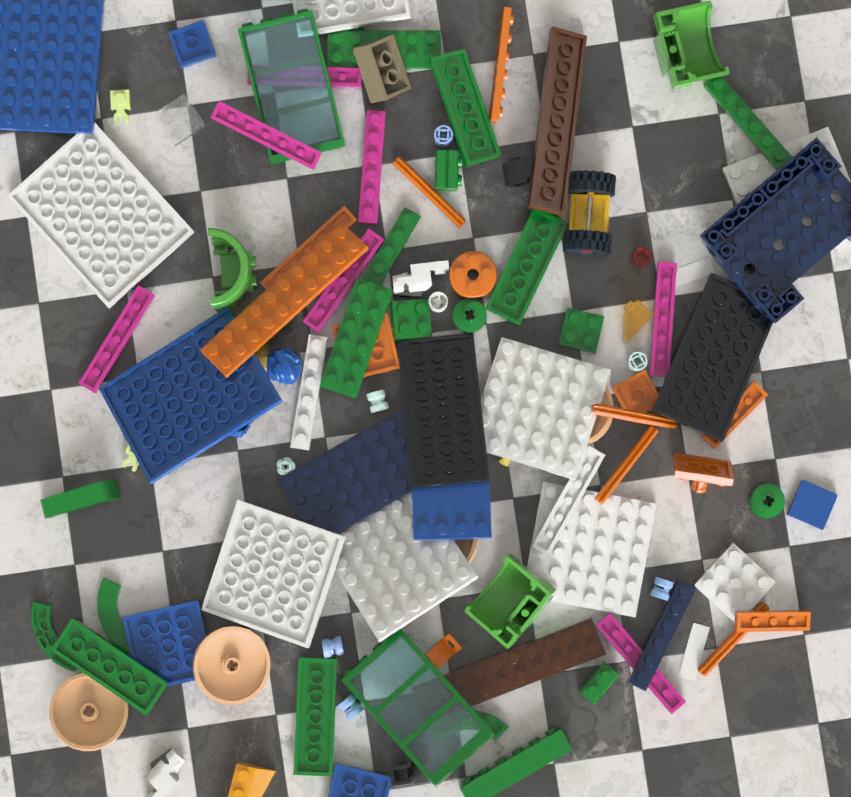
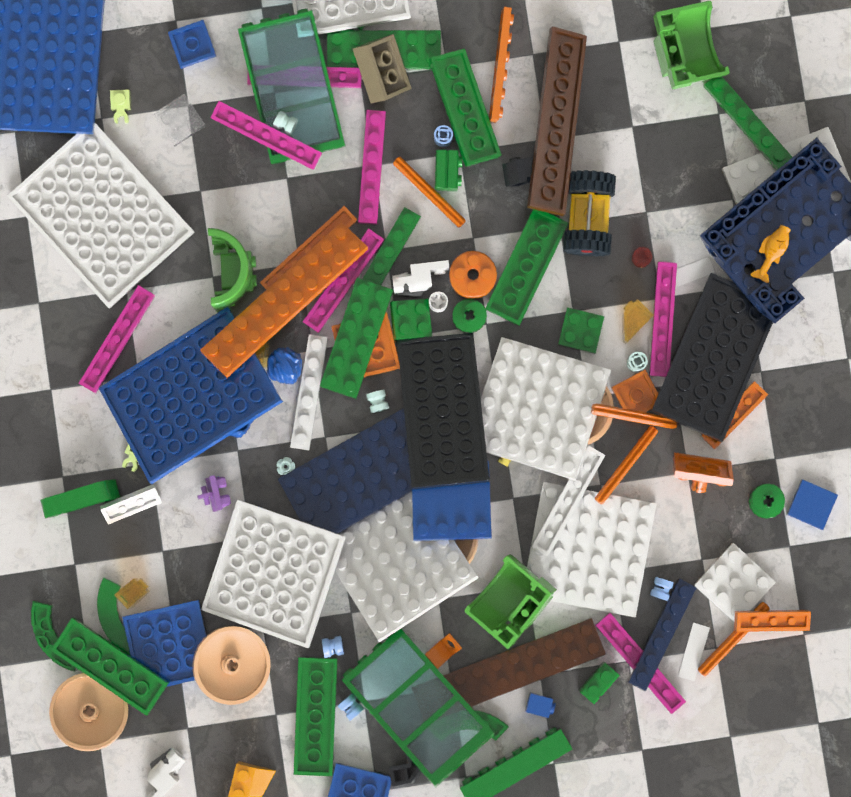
none -> white plate [100,484,162,524]
none -> clear yellow slope [114,578,150,609]
none -> medium lavender hips [197,475,231,512]
none -> light aqua wheel [273,111,298,136]
none -> blue brick [525,692,556,718]
none -> light orange animal [751,225,791,284]

